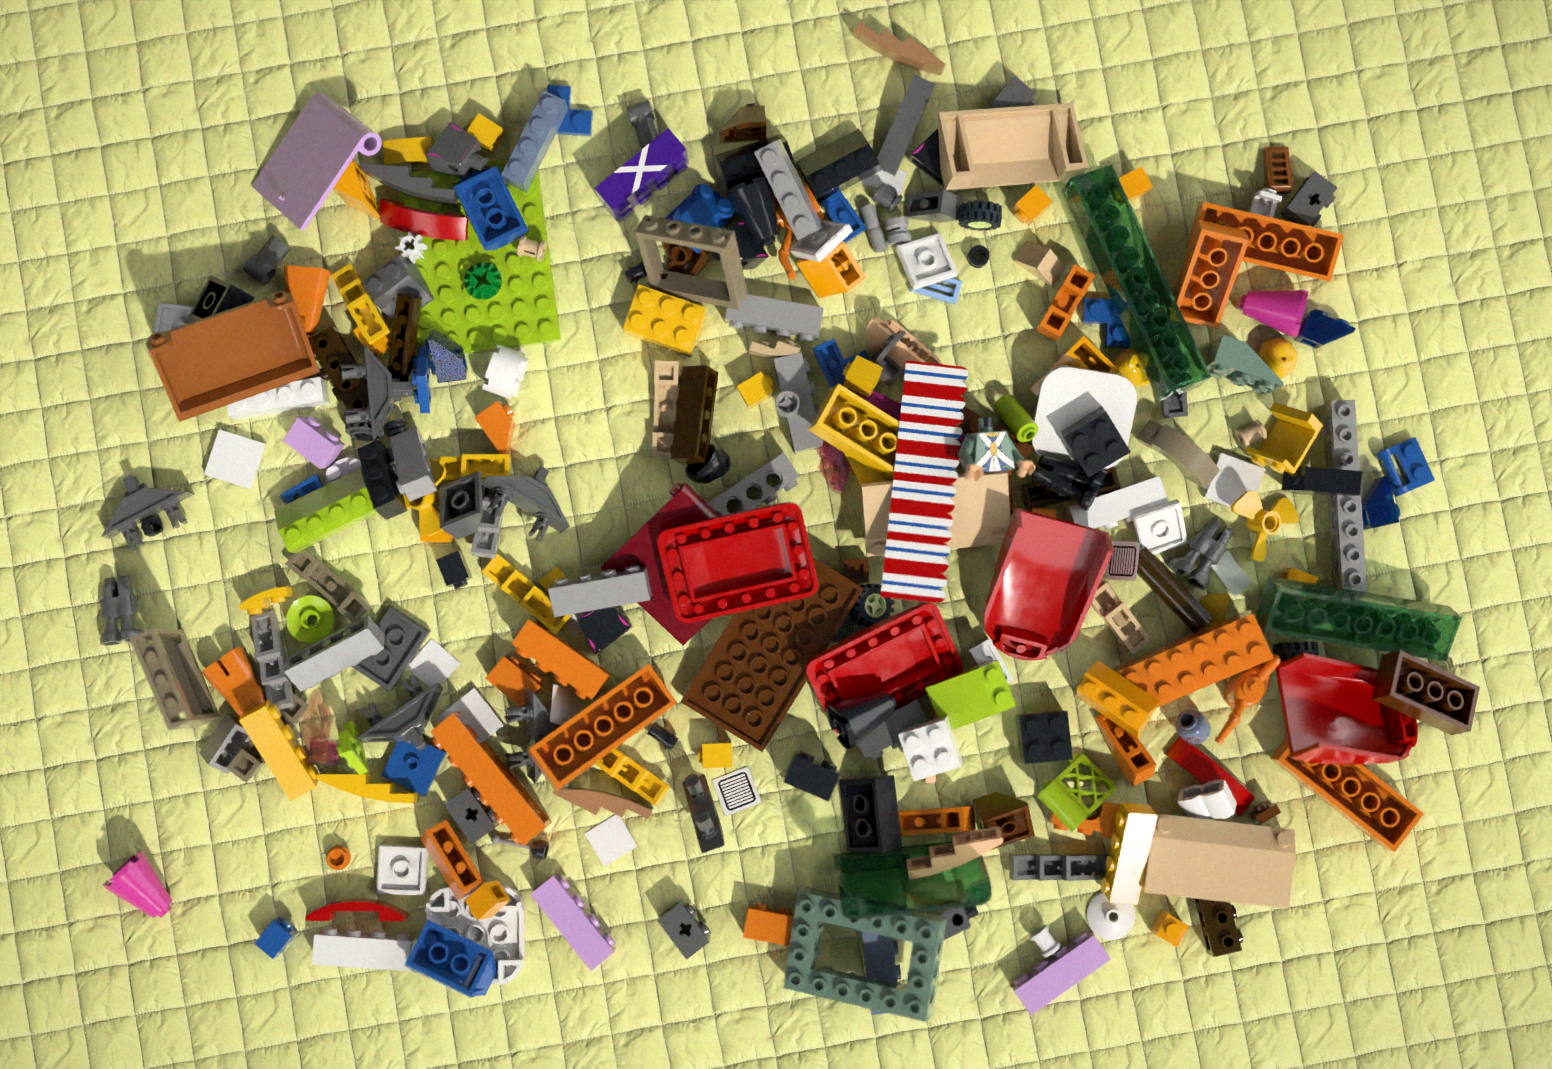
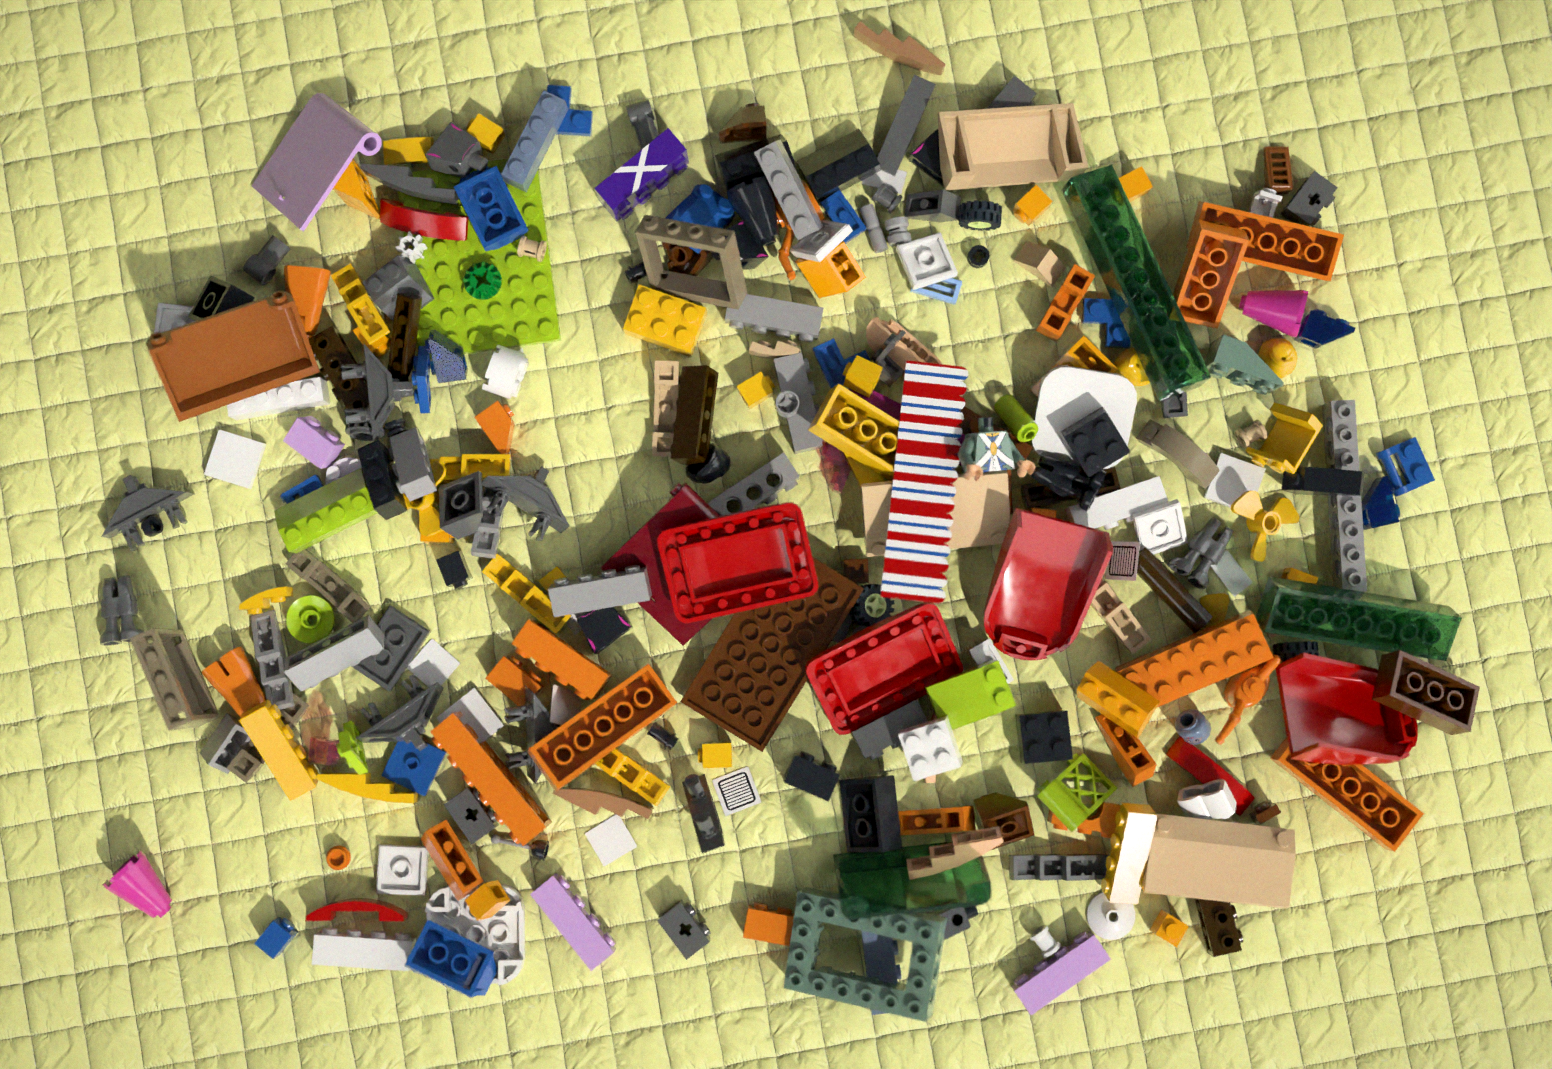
black cone [826,691,896,750] -> none

